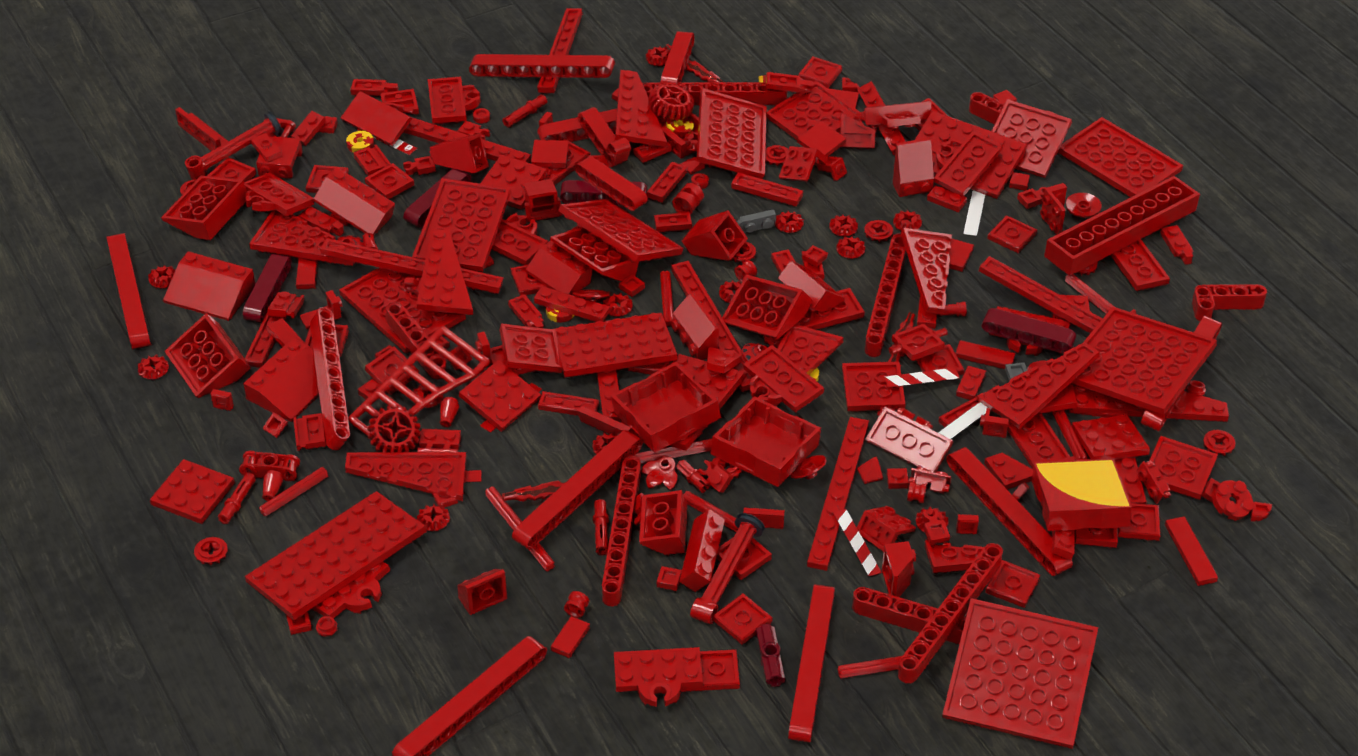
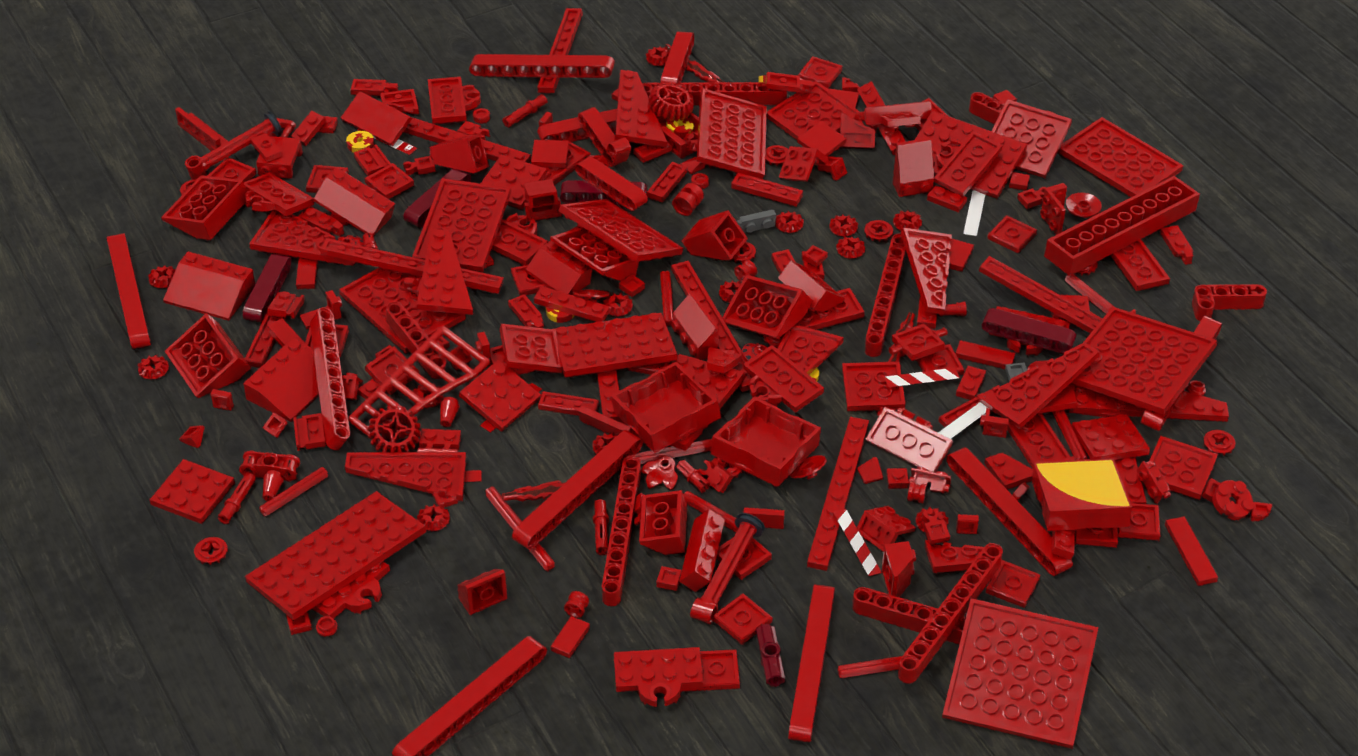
red plate [654,212,692,232] -> none
none -> red slope [179,425,205,448]
none -> red bracket [342,373,363,400]

